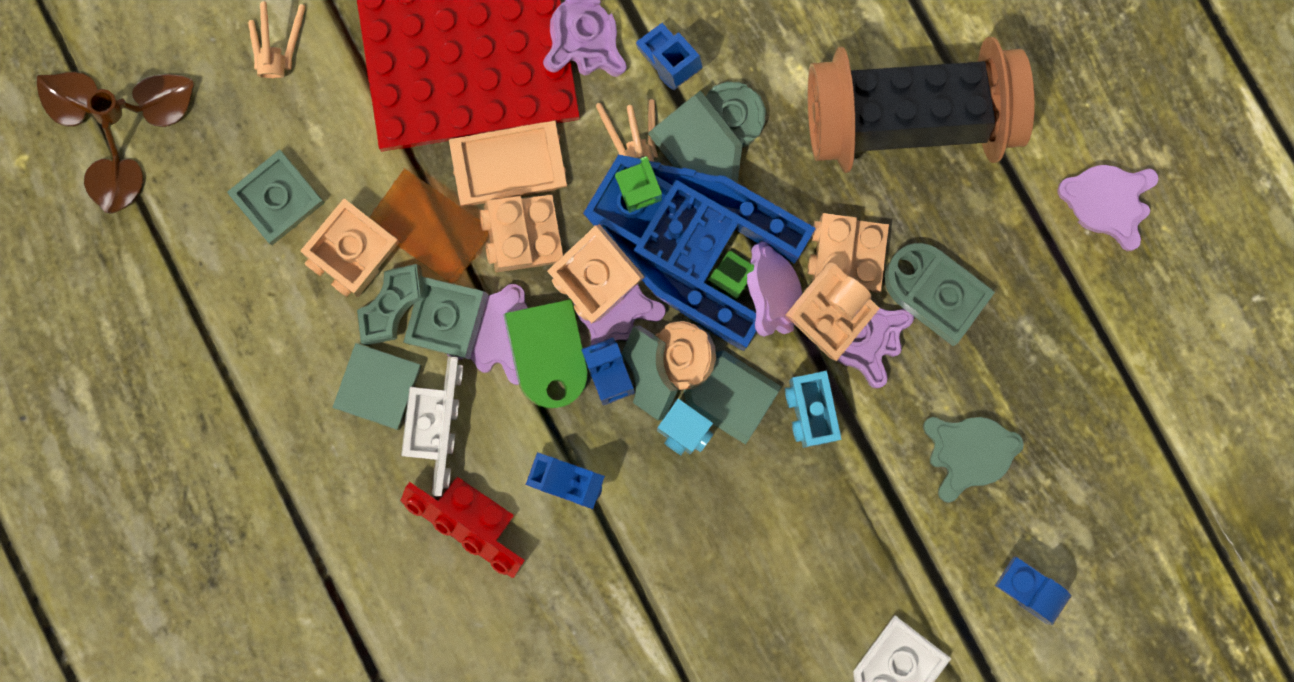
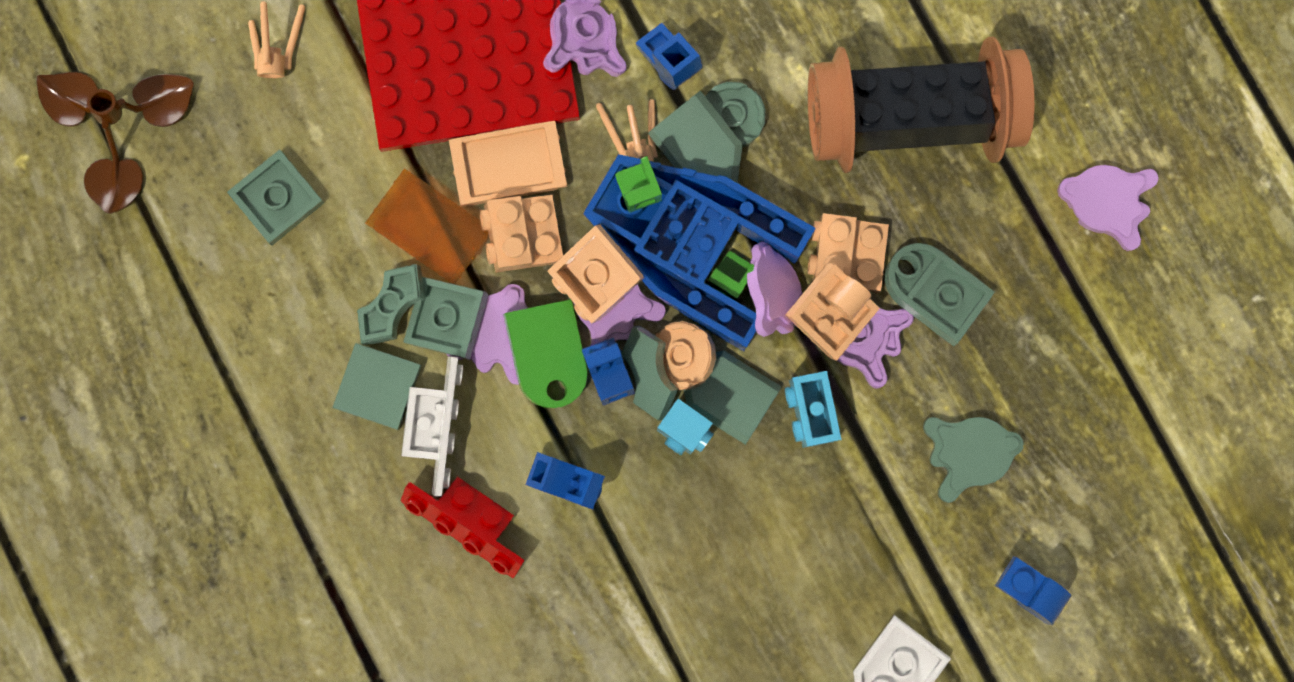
light nougat plate [300,199,399,297] -> none

